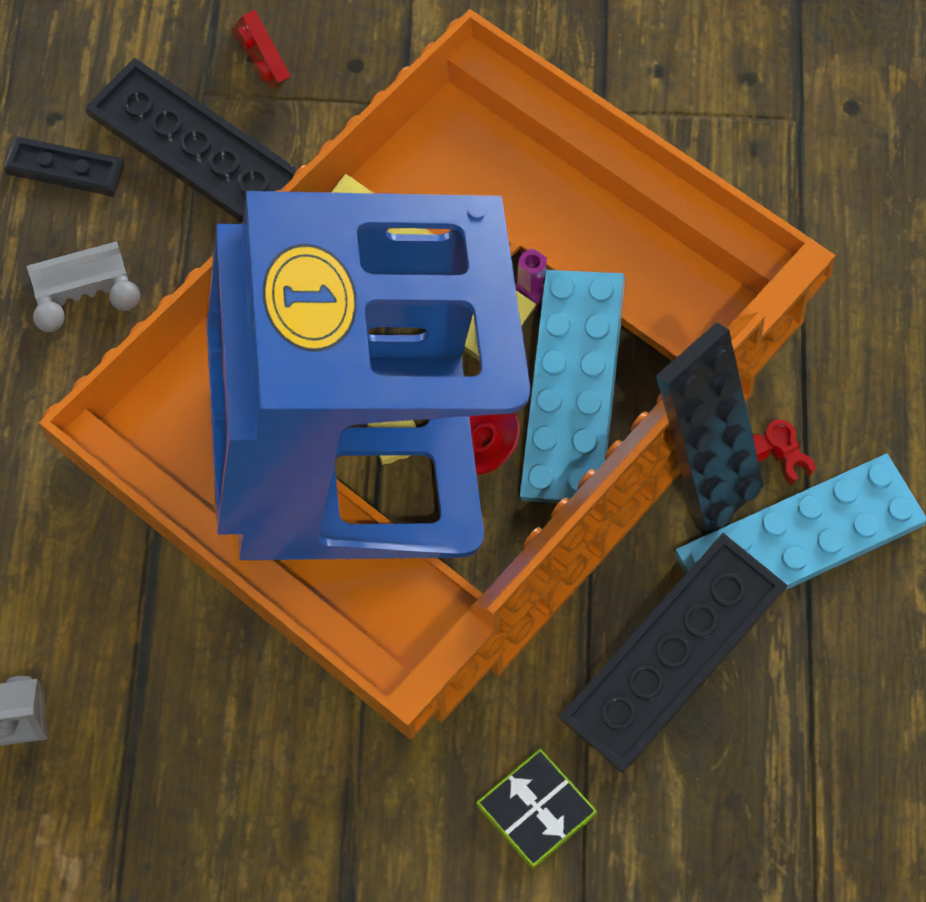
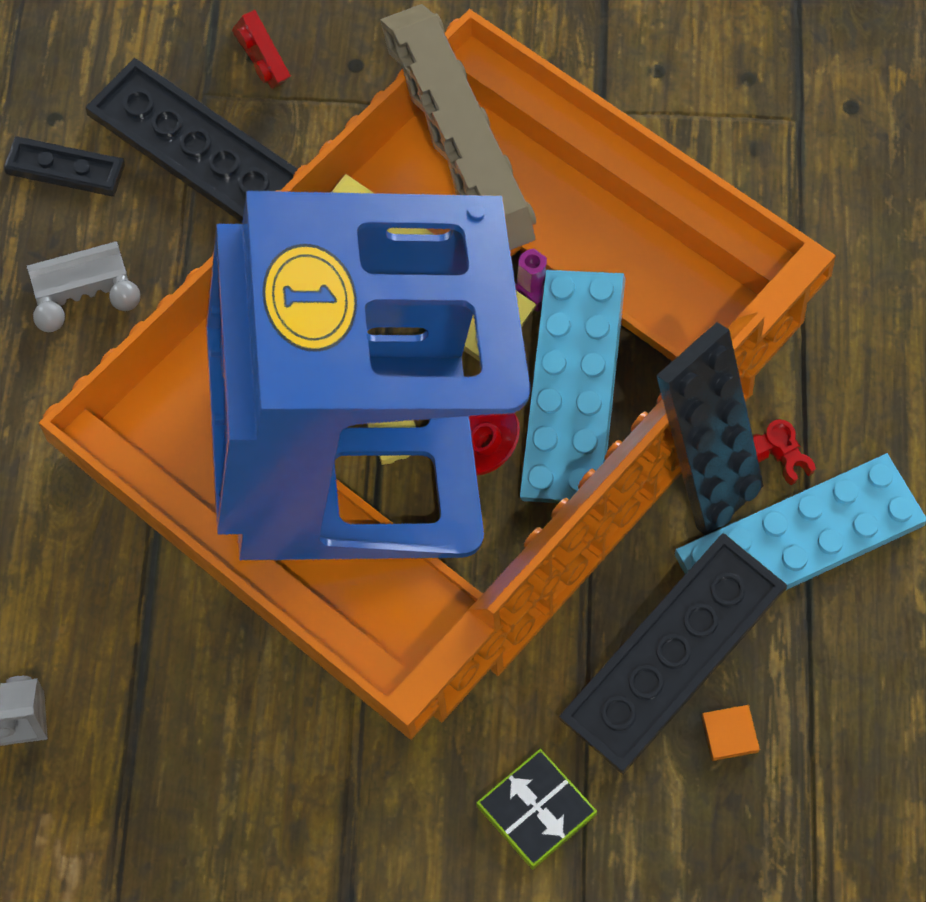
none -> dark tan brick [380,4,536,250]
none -> orange piece [702,705,760,761]

